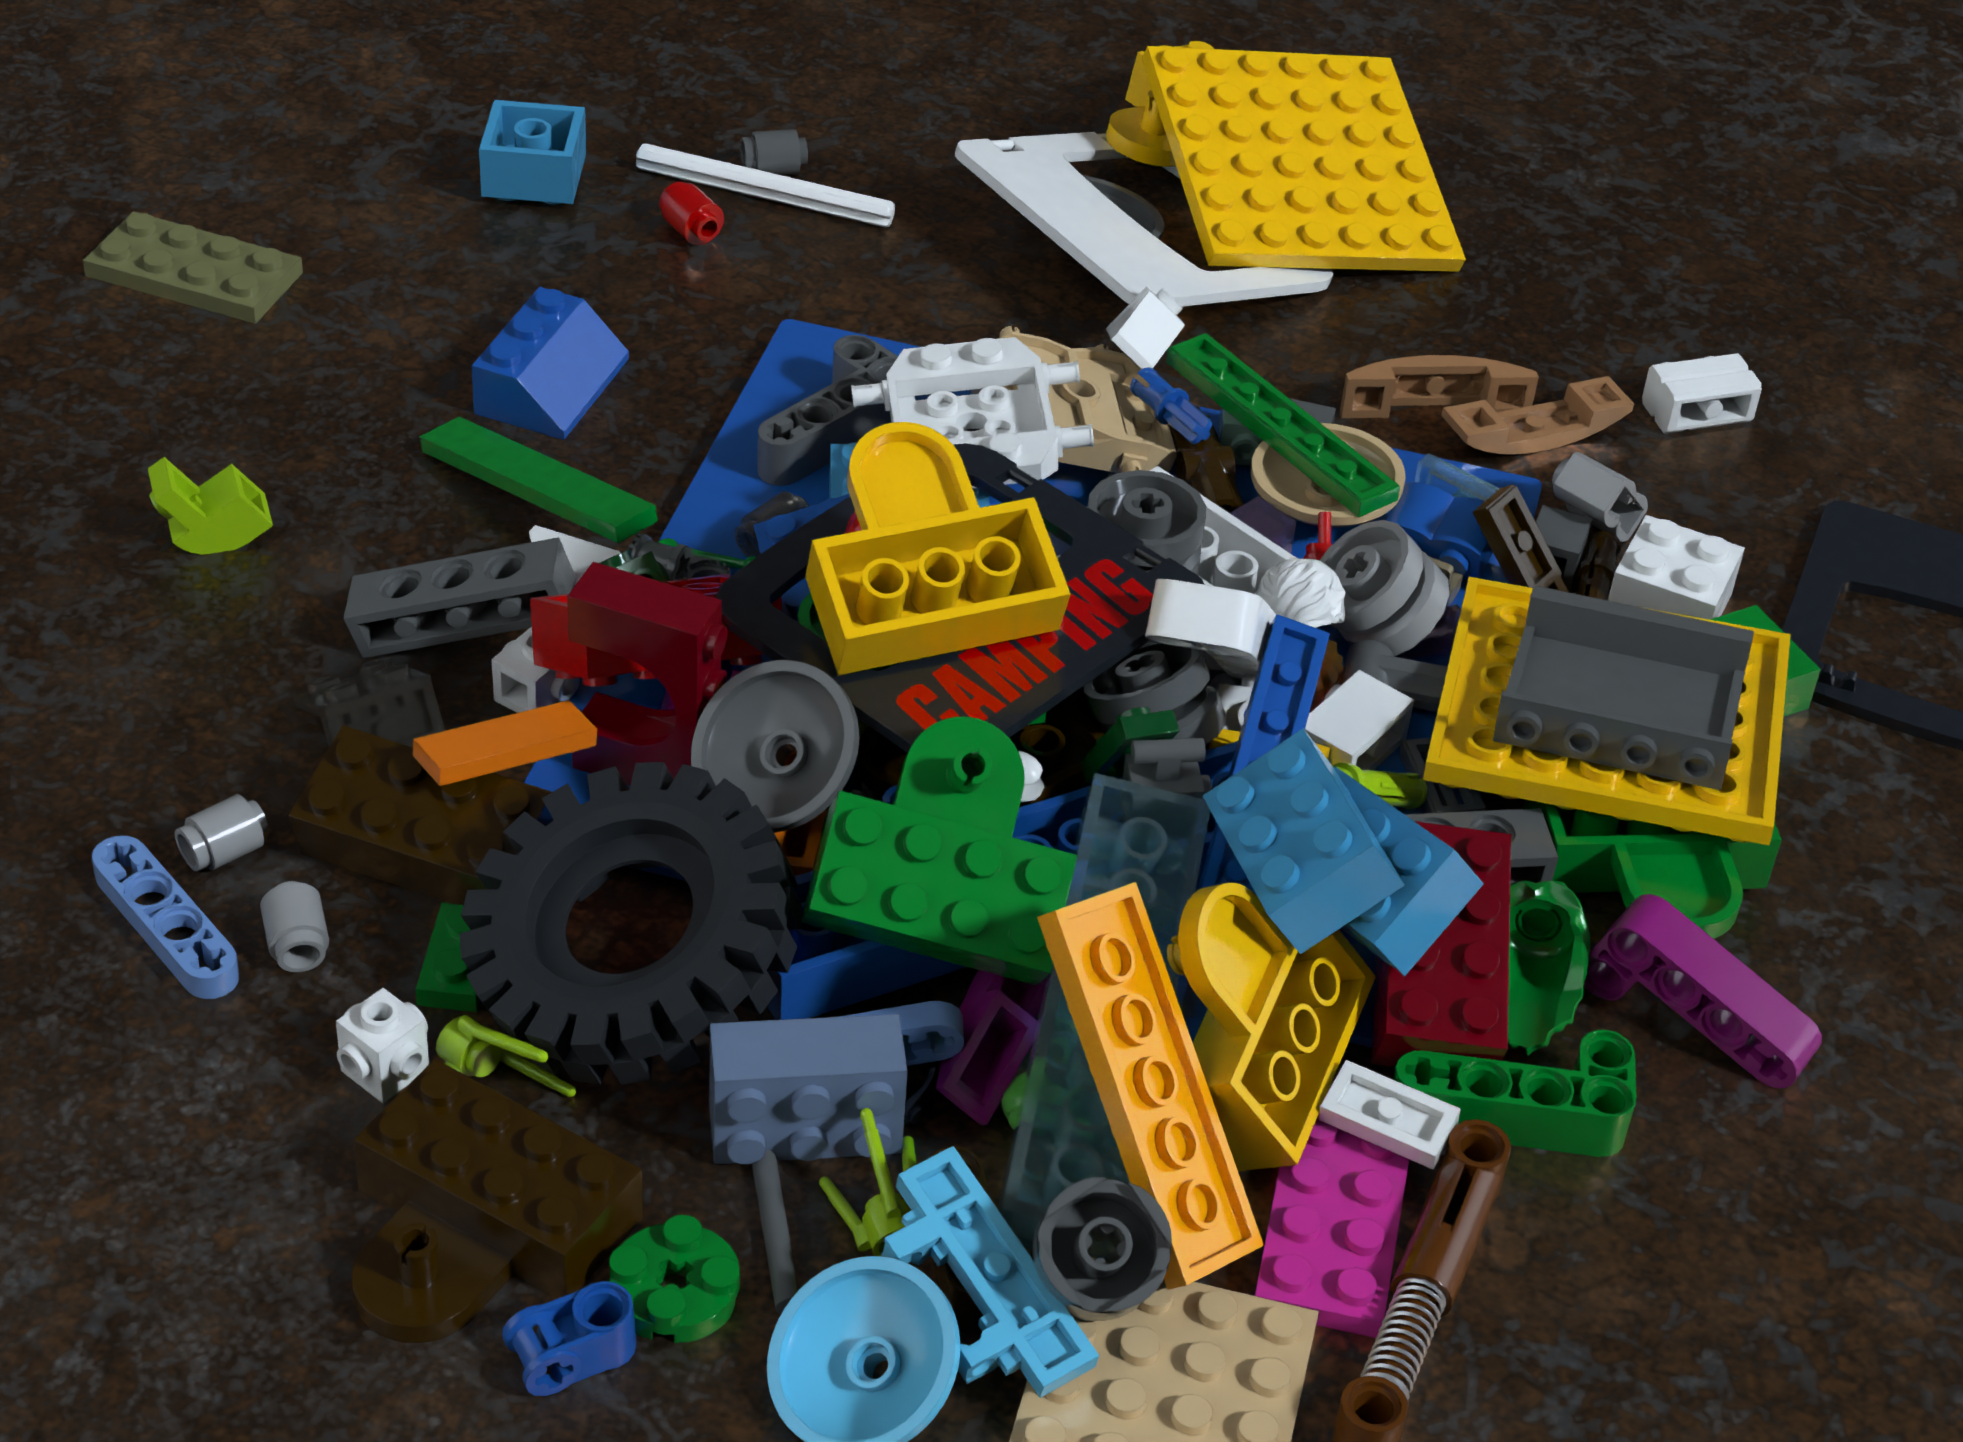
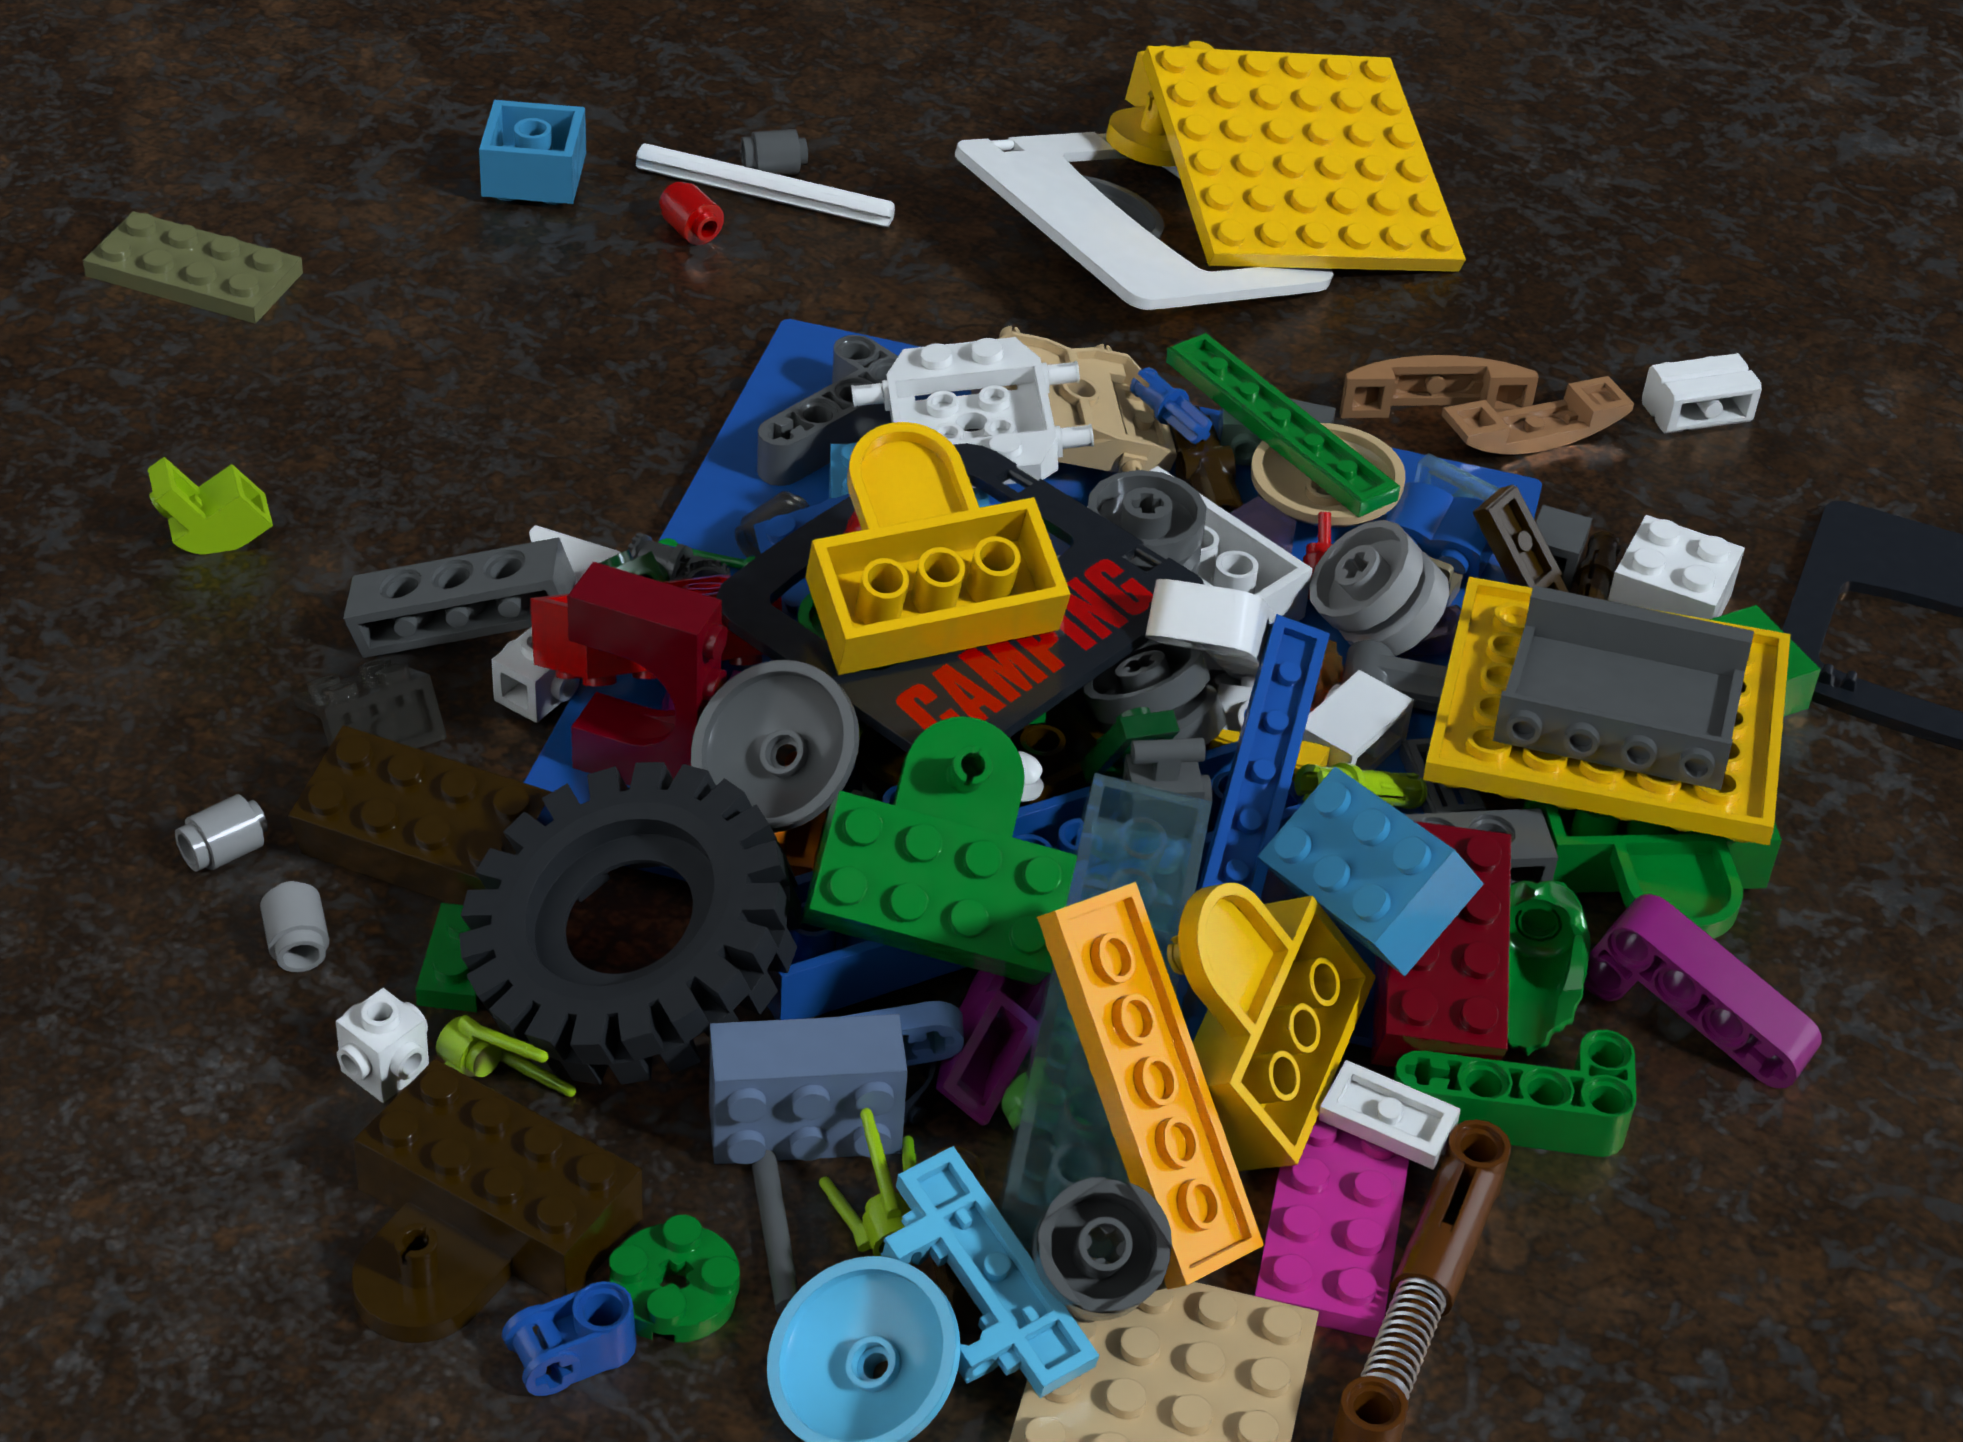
medium blue beam [92,836,239,999] -> none
orange tile [413,700,597,786] -> none
green tile [419,416,658,544] -> none
blue slope [472,287,629,440] -> none
white slope [1106,286,1185,369] -> none
dark azure brick [1202,728,1405,954] -> none
white hair [1256,558,1345,628] -> none
light grey brick [1552,452,1648,542] -> none

